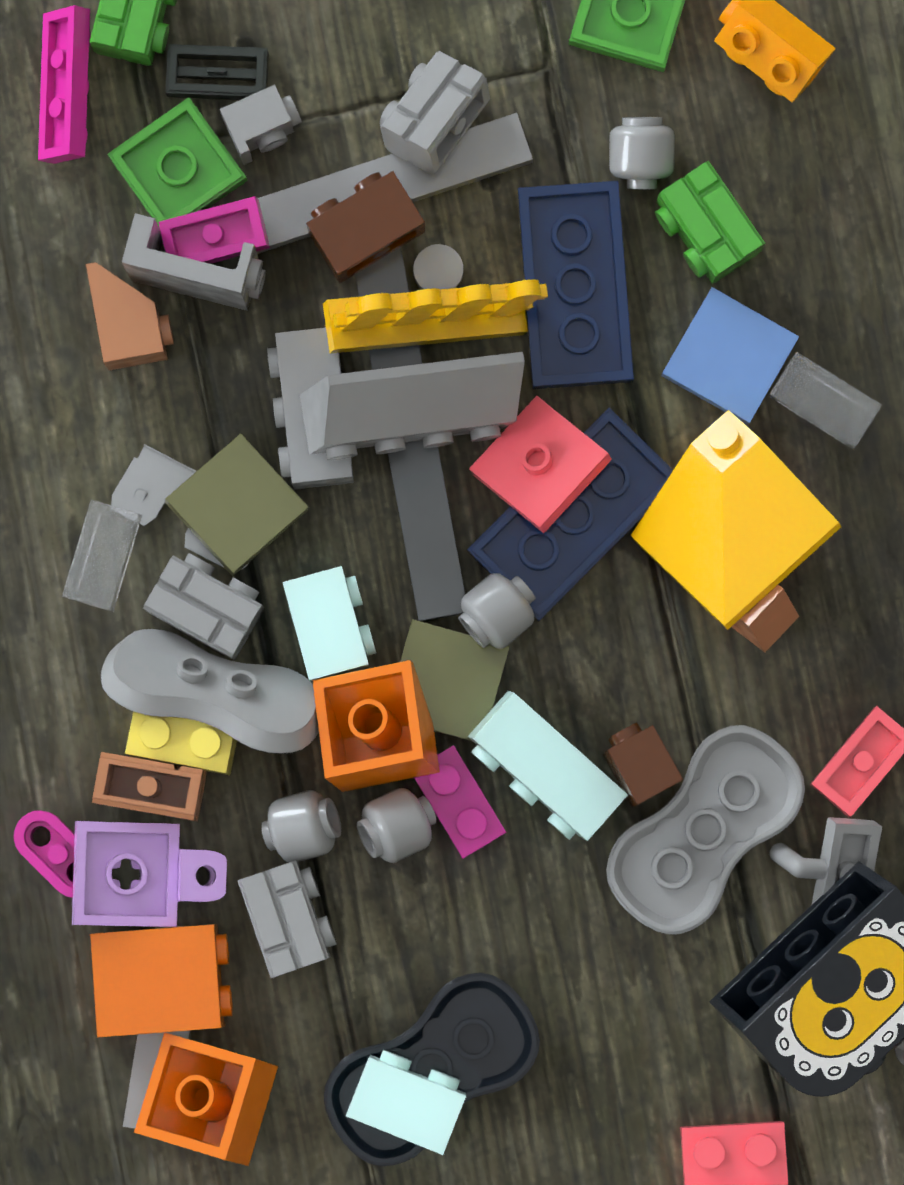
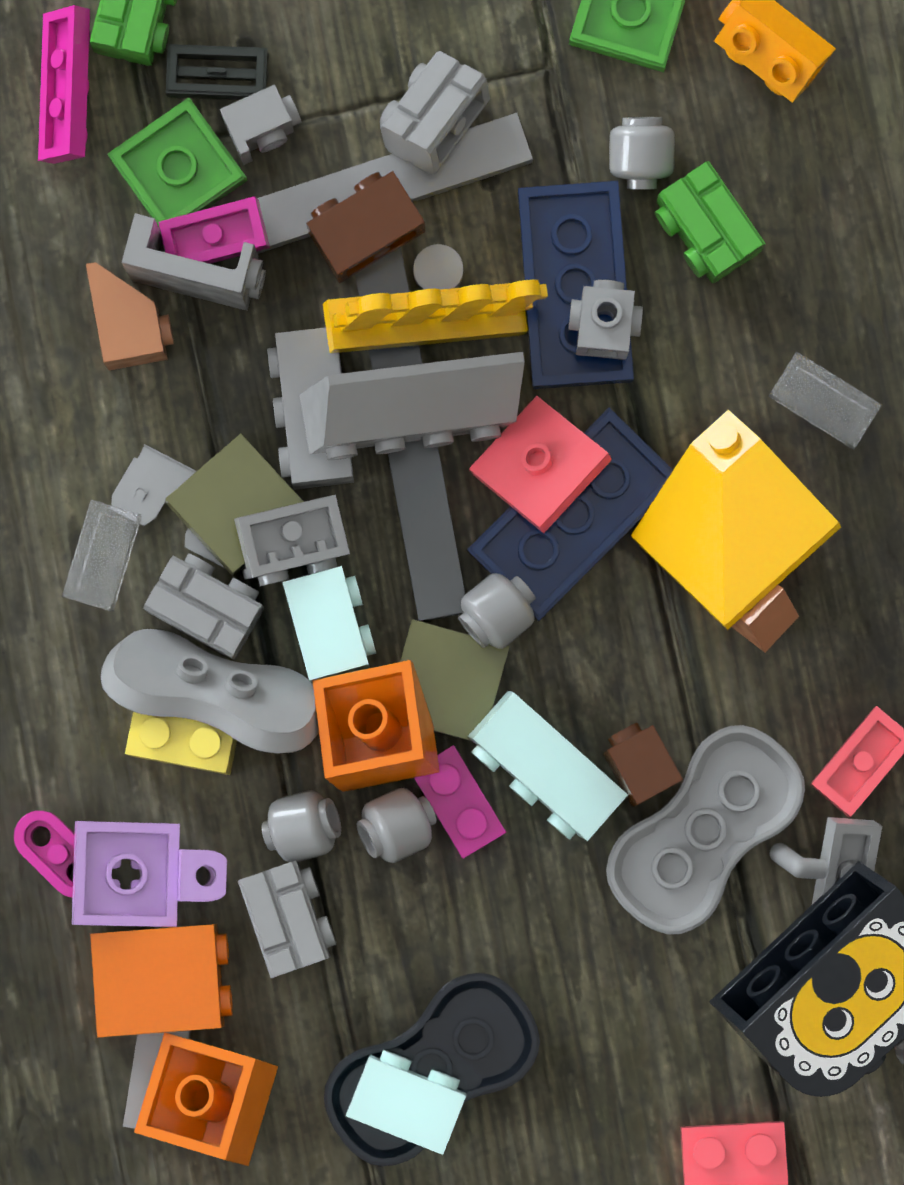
nougat brick [92,752,207,822] -> none
medium blue tile [661,287,799,425] -> none
none -> light grey bracket [234,494,350,586]
none -> light grey brick [569,280,643,360]

